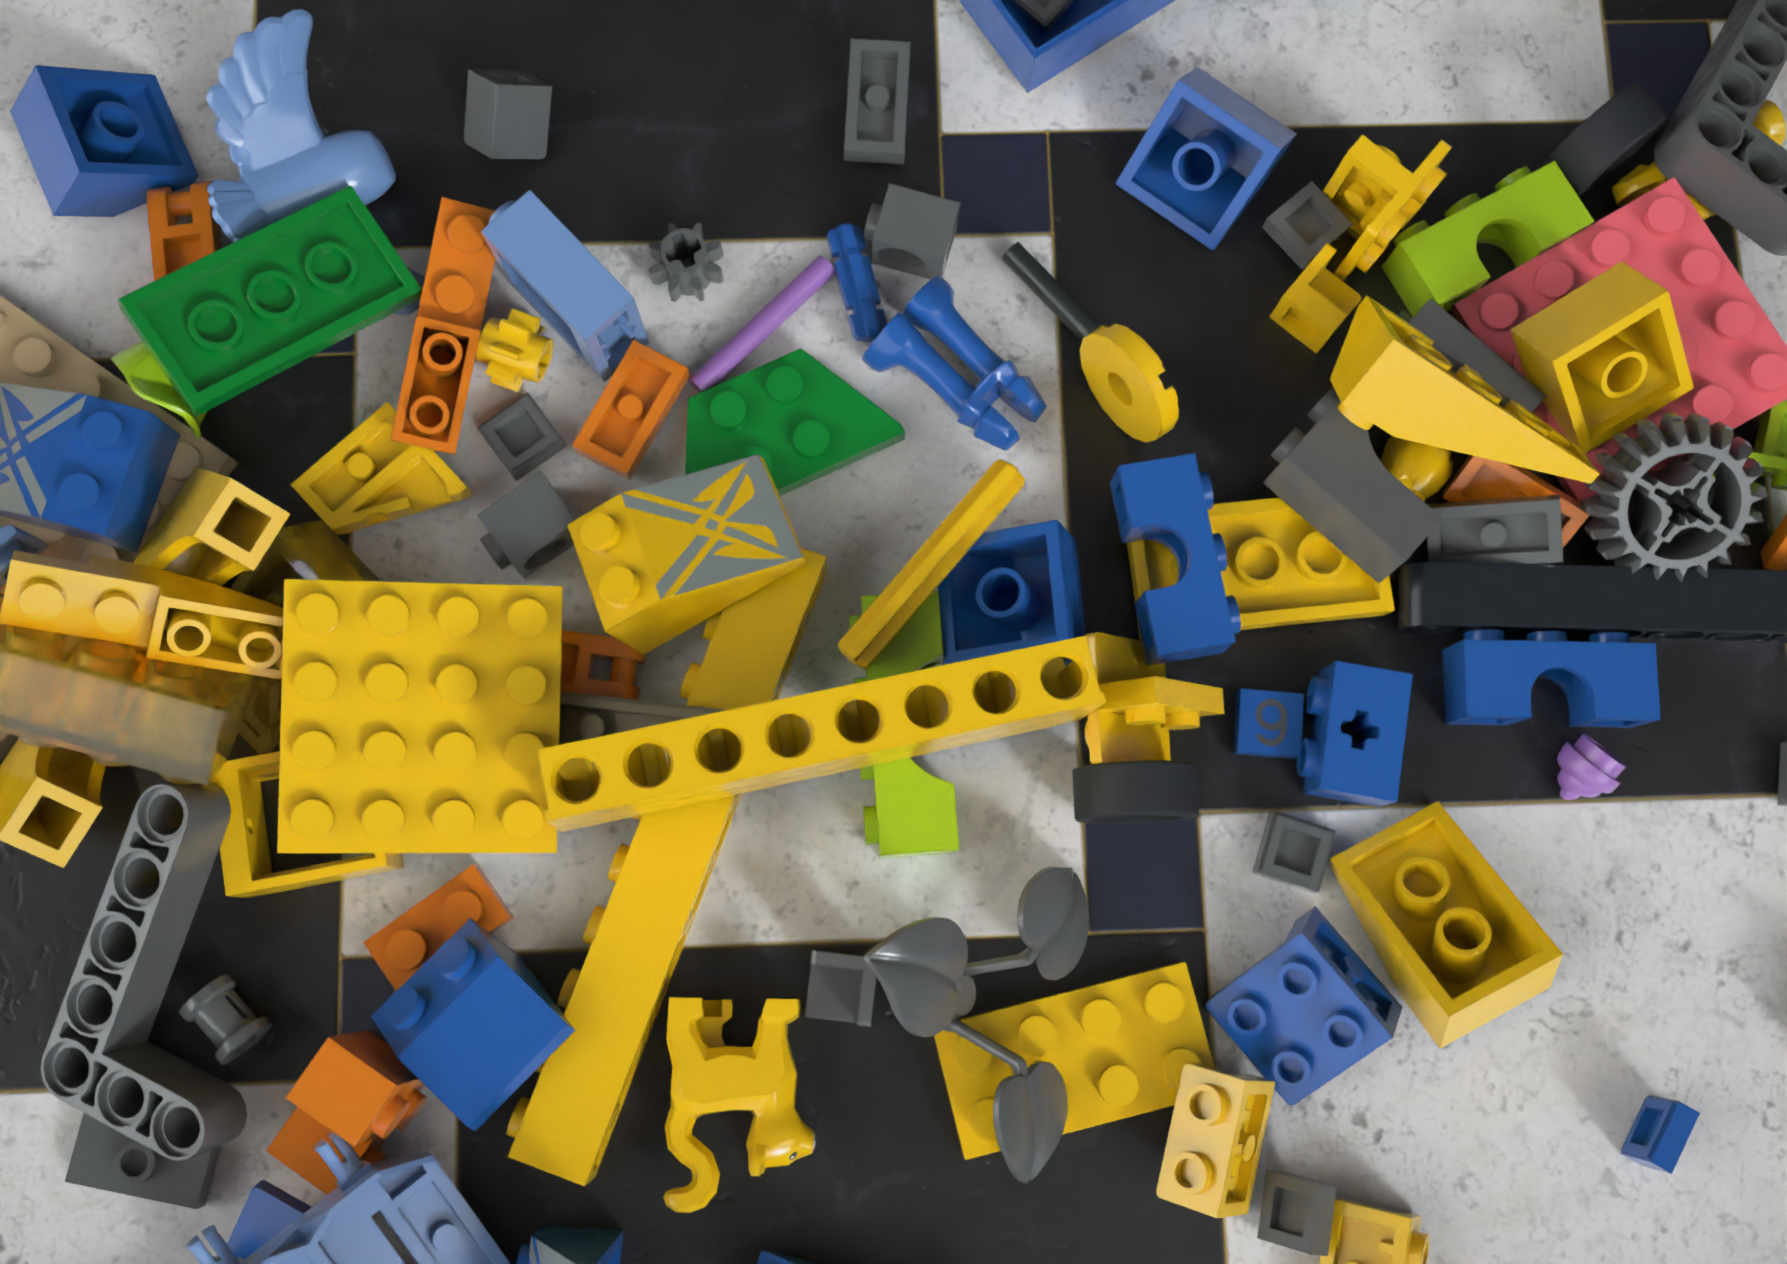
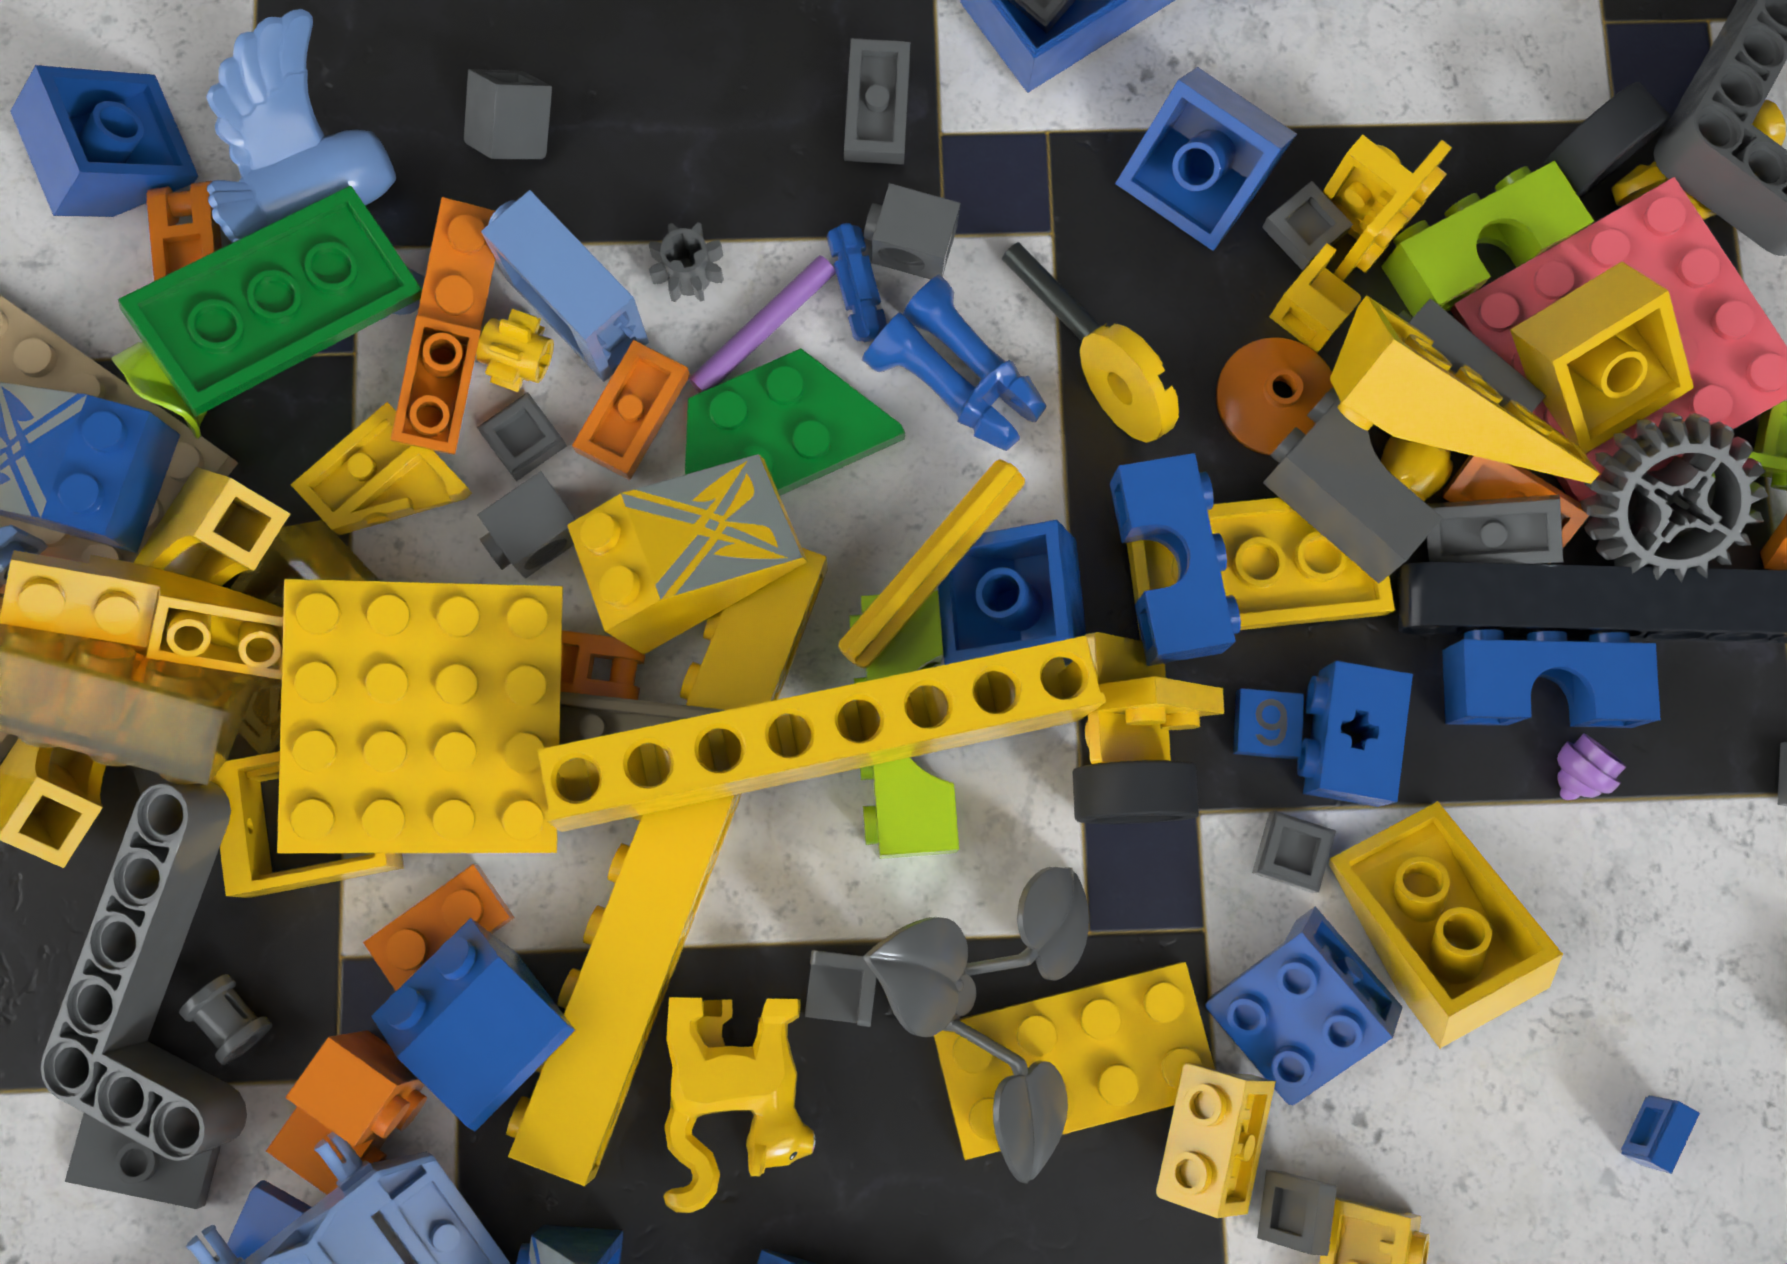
none -> orange dish [1216,338,1333,456]

